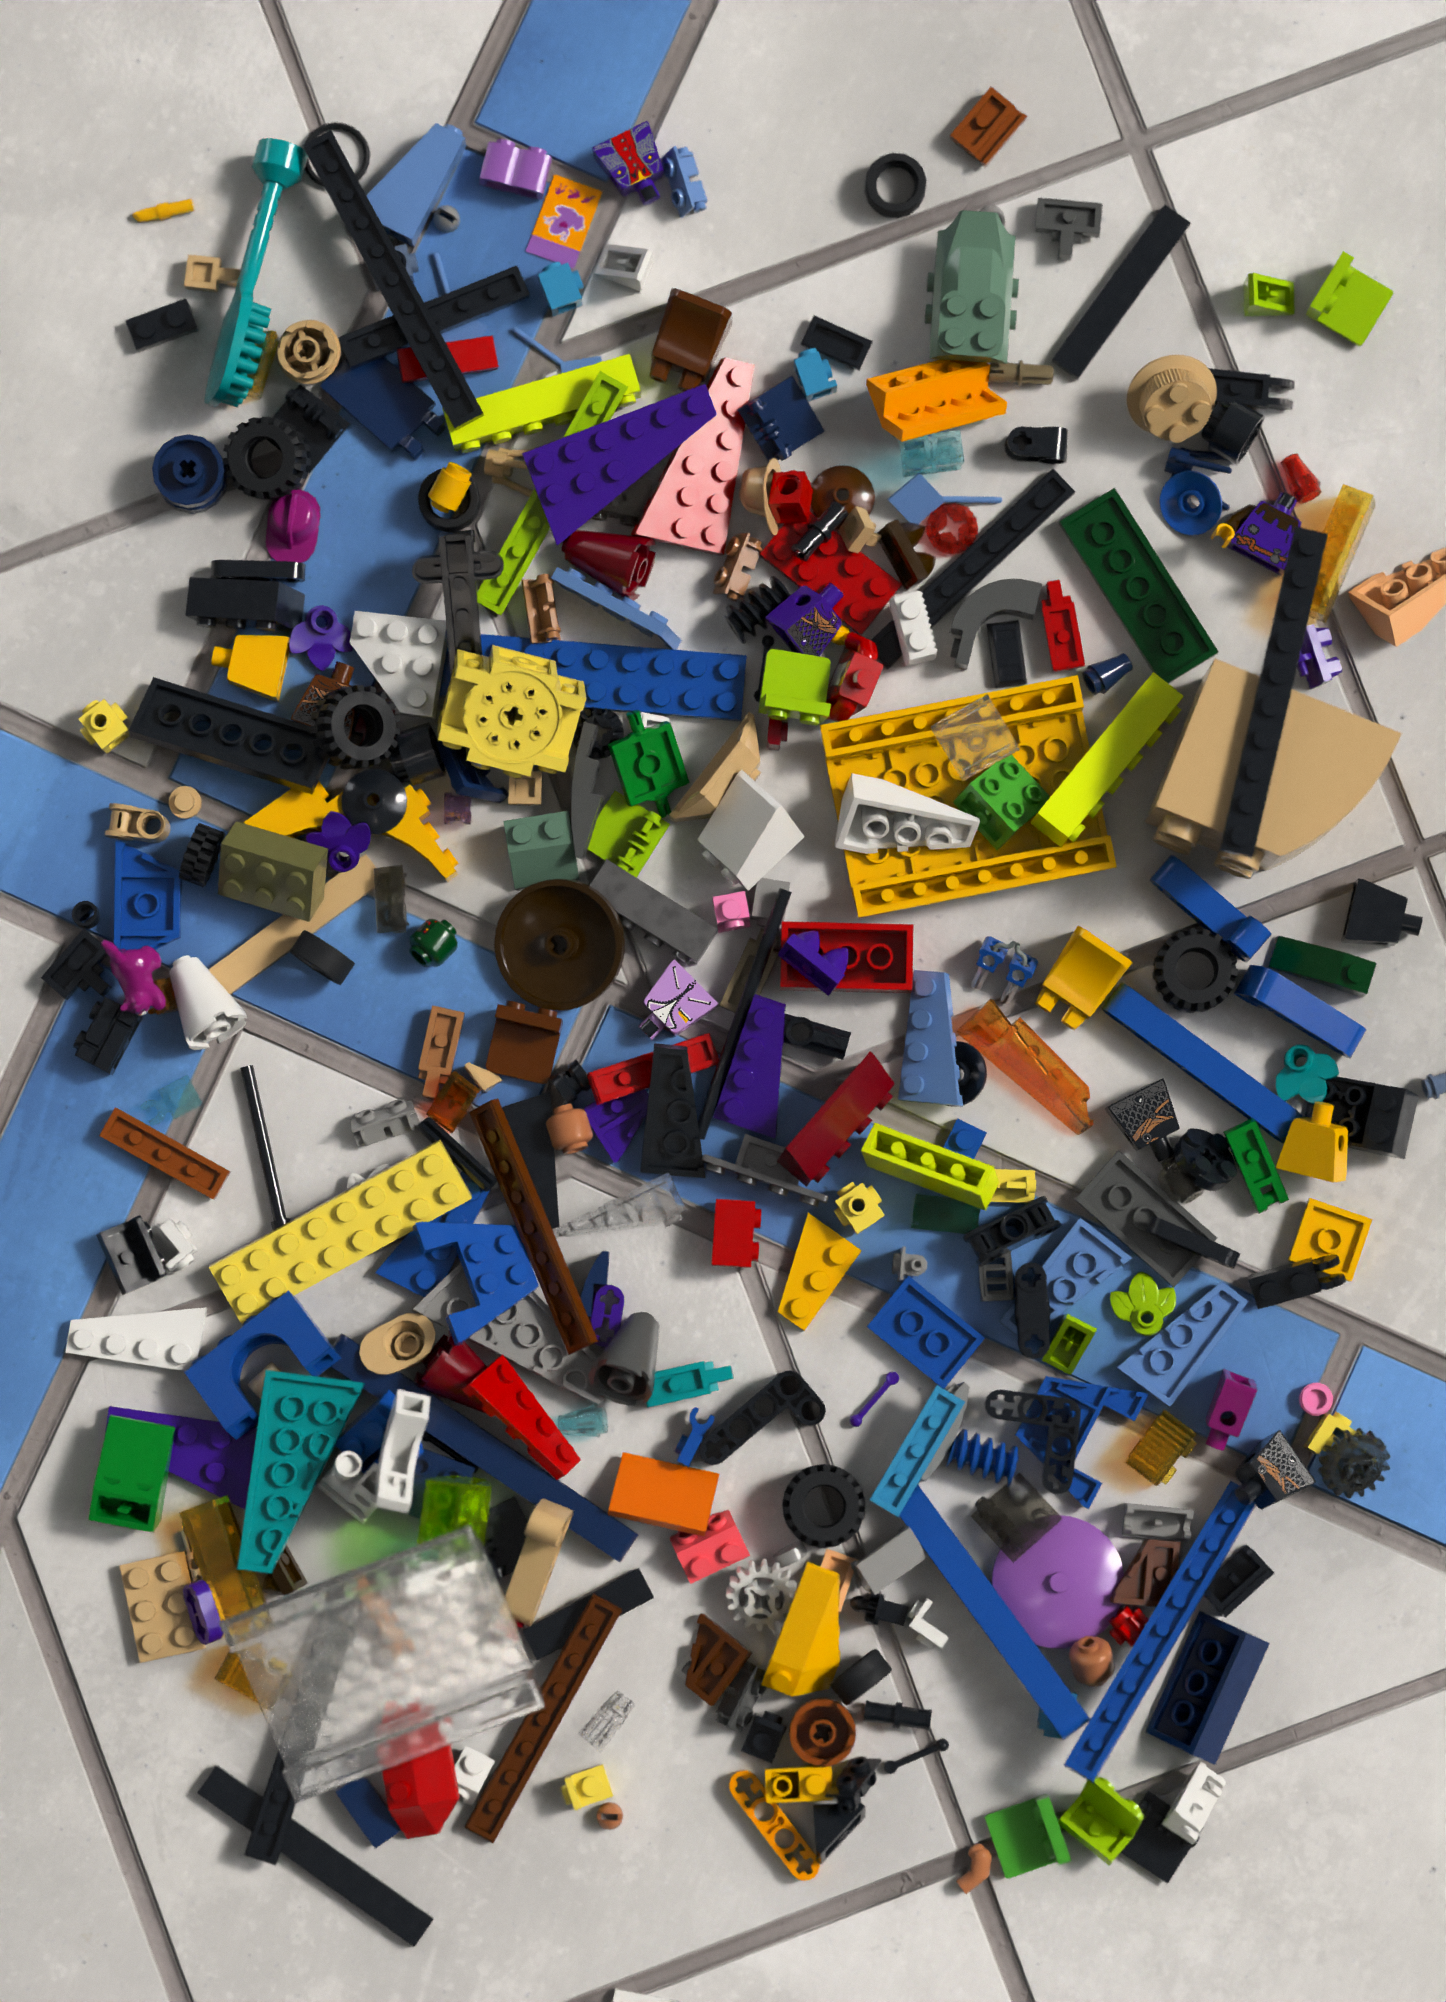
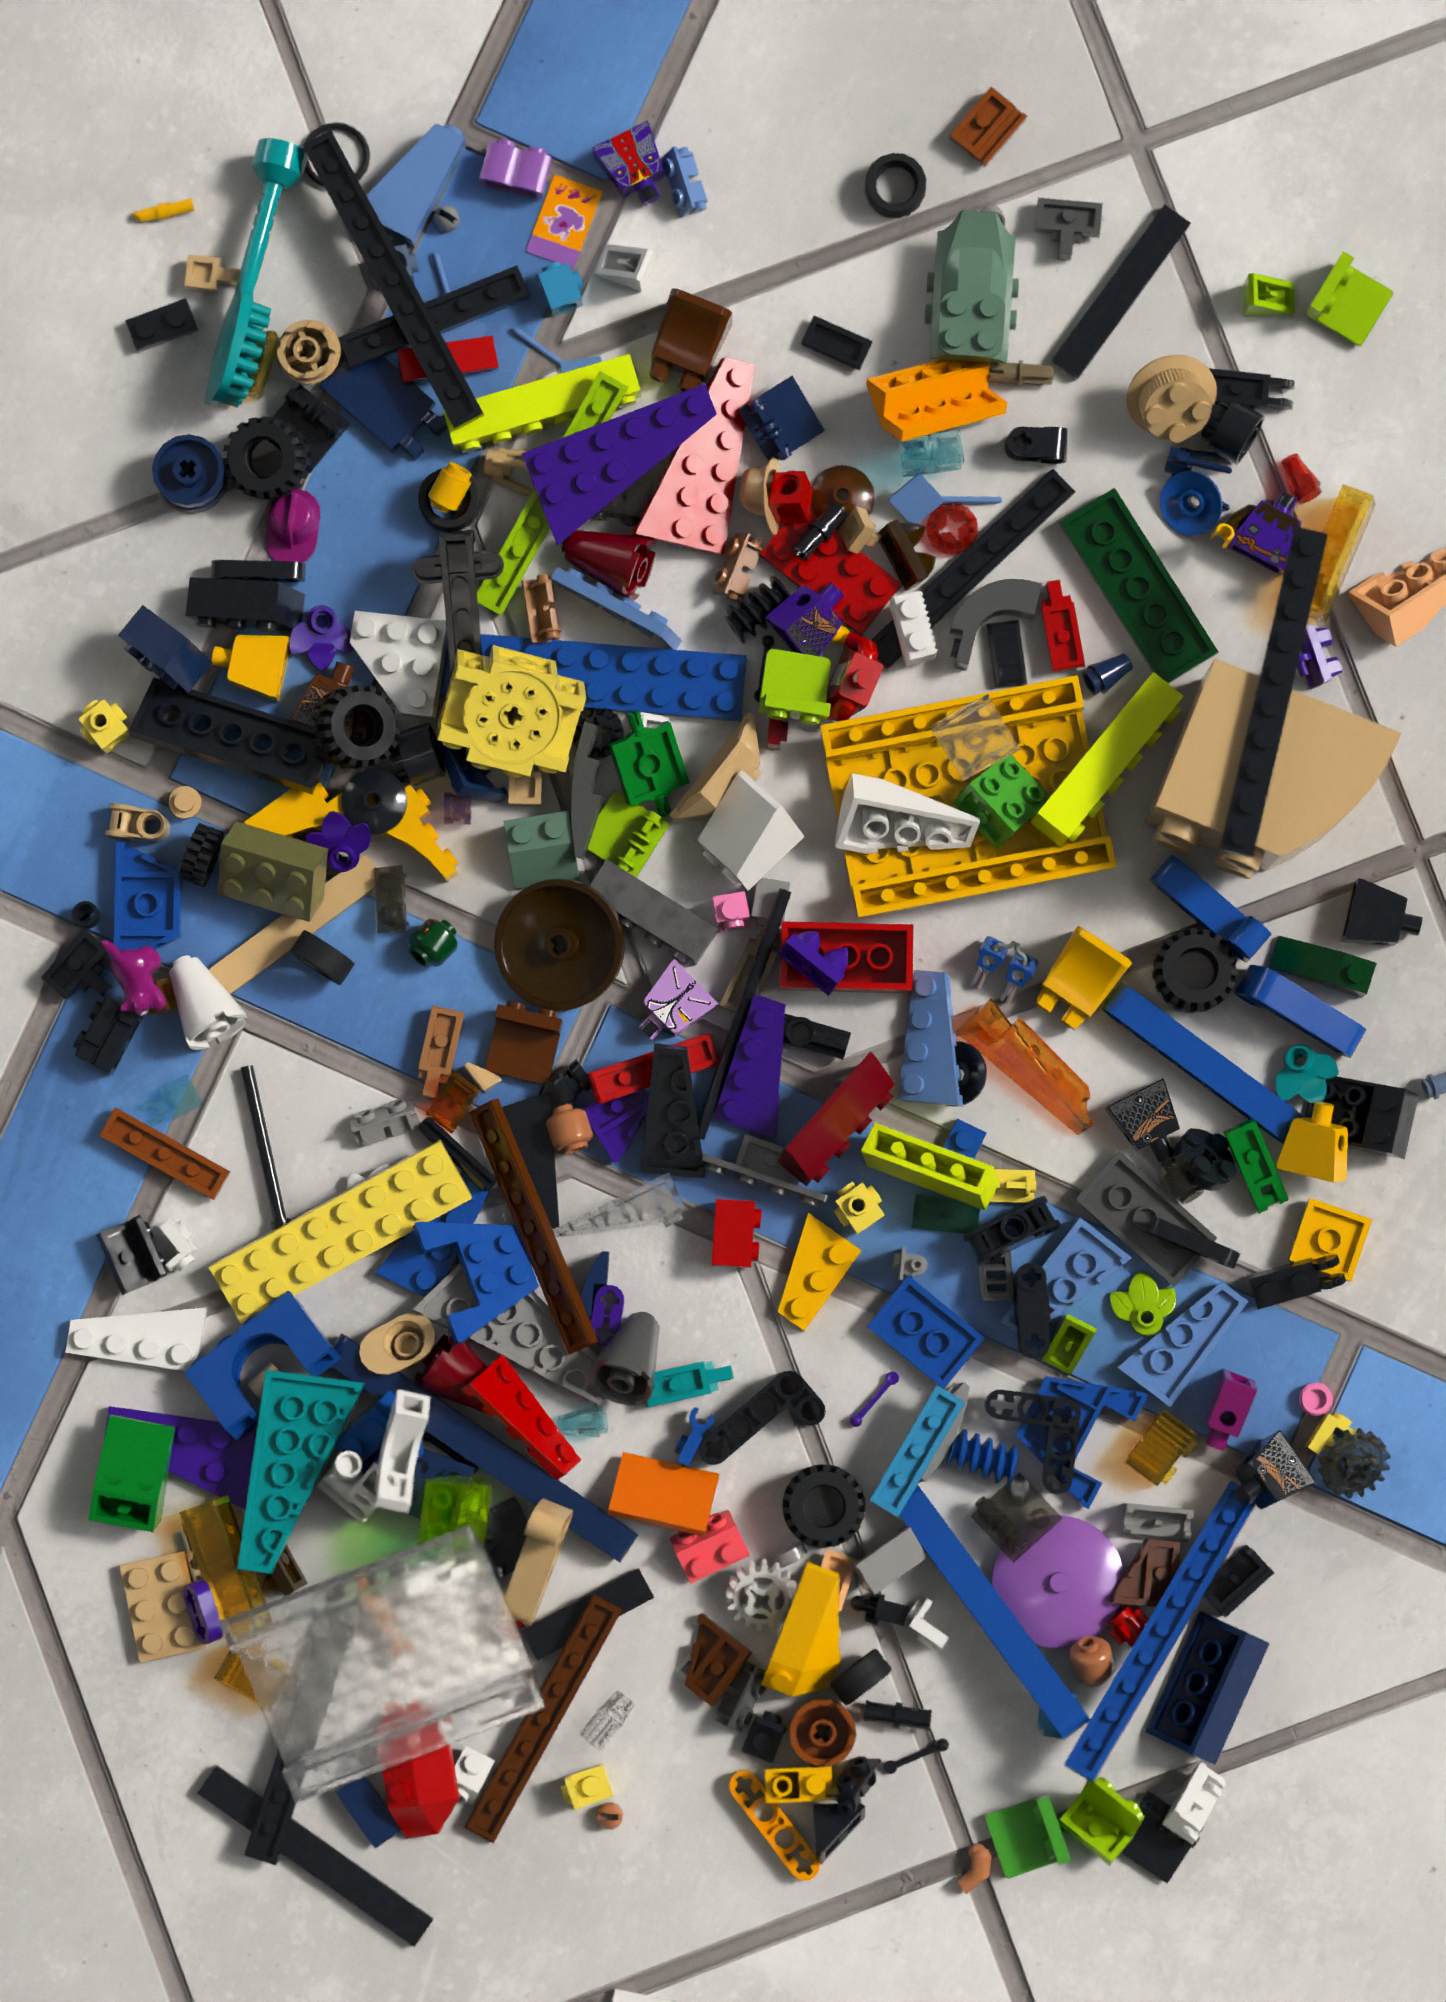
dark azure brick [793,348,837,402] -> none
none -> dark blue brick [118,605,213,693]

